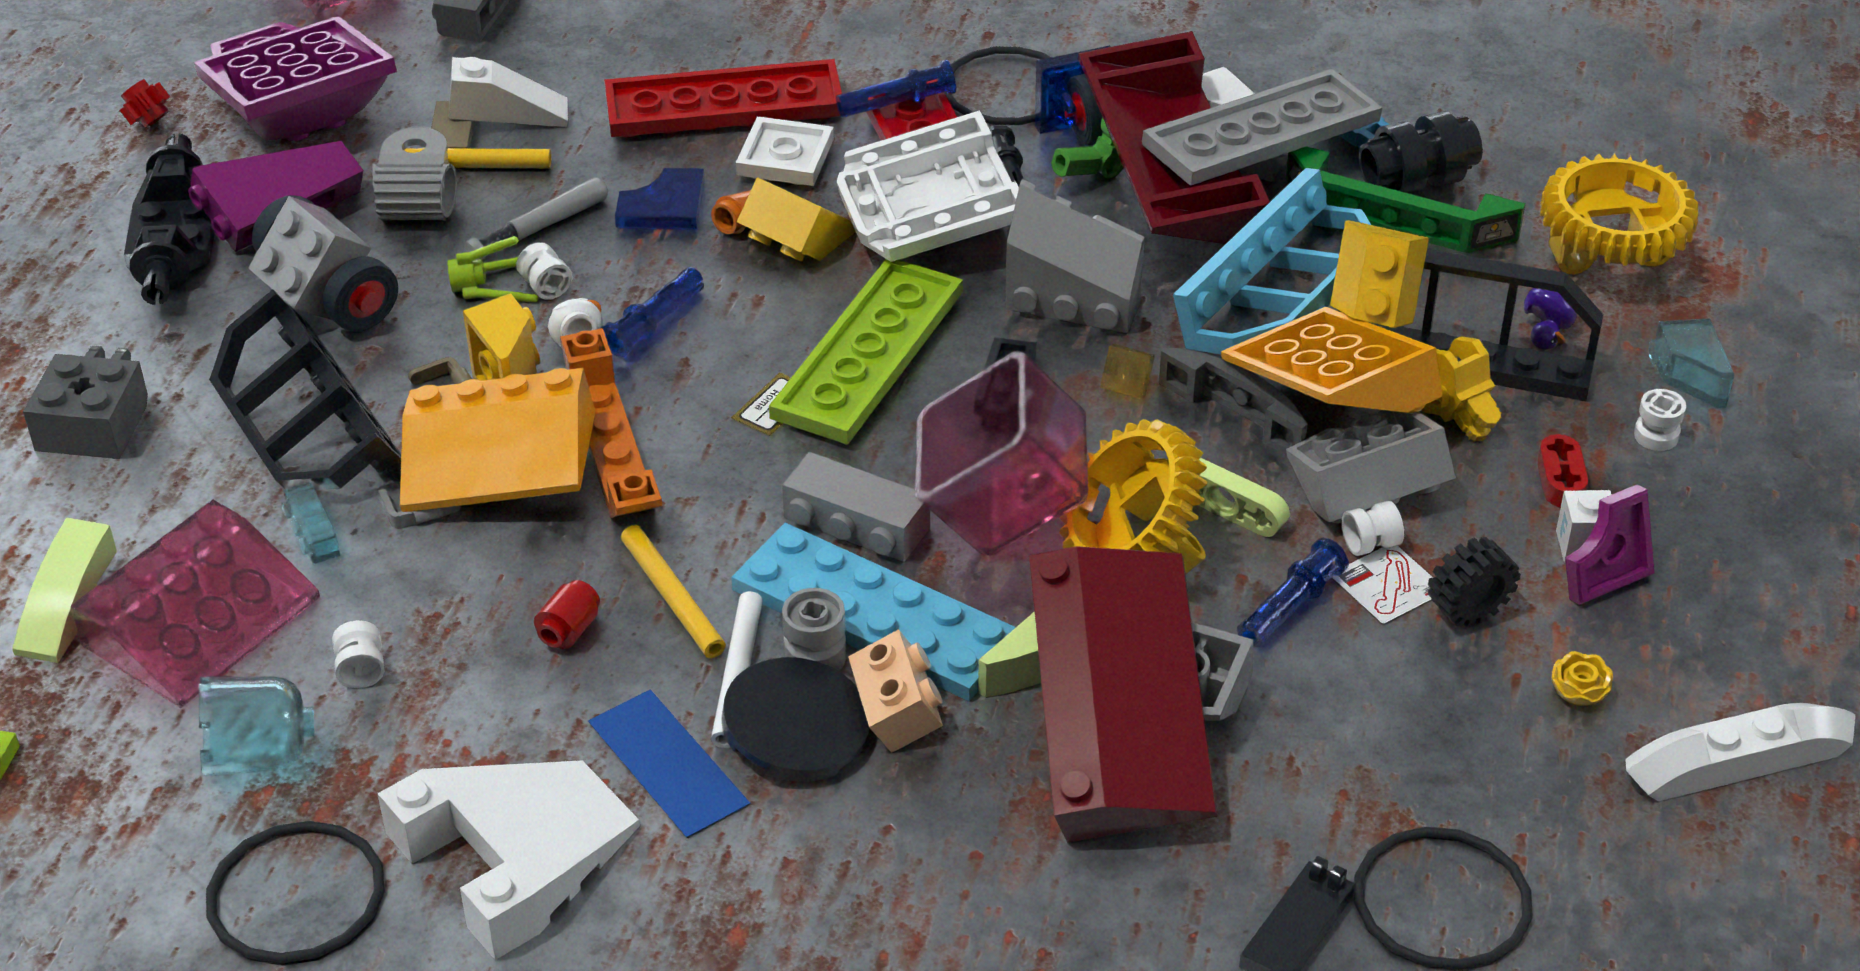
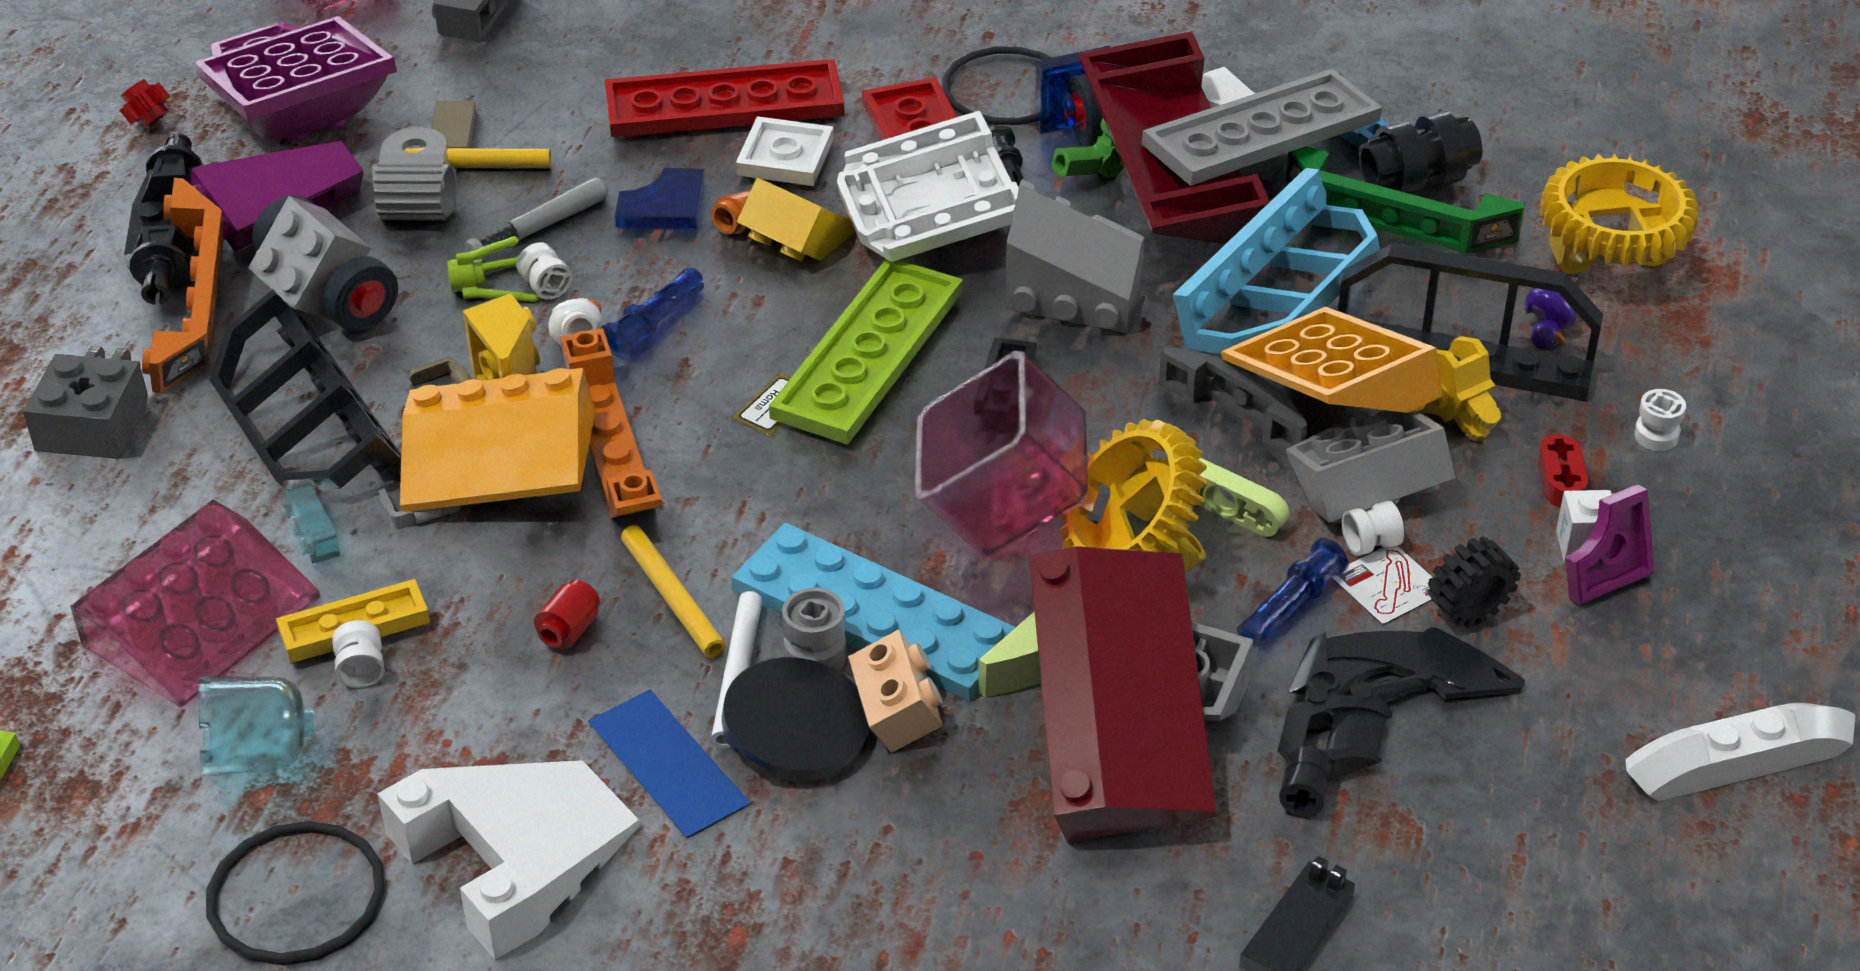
yellowish green slope [12,518,117,663] -> none
white slope [449,57,568,127] -> none
light grey brick [782,452,930,562] -> none
clear blue pin [836,59,957,118] -> none
clear yellow tile [1100,344,1155,399] -> none
yellow slope [1330,220,1429,328] -> none
black piece [1354,827,1533,970] -> none
yellow plate [1552,651,1613,706] -> none
clear light blue slope [1649,318,1734,408] -> none
none -> orange slope [142,178,224,393]
none -> yellow plate [276,579,430,663]
none -> black piece [1277,627,1525,817]

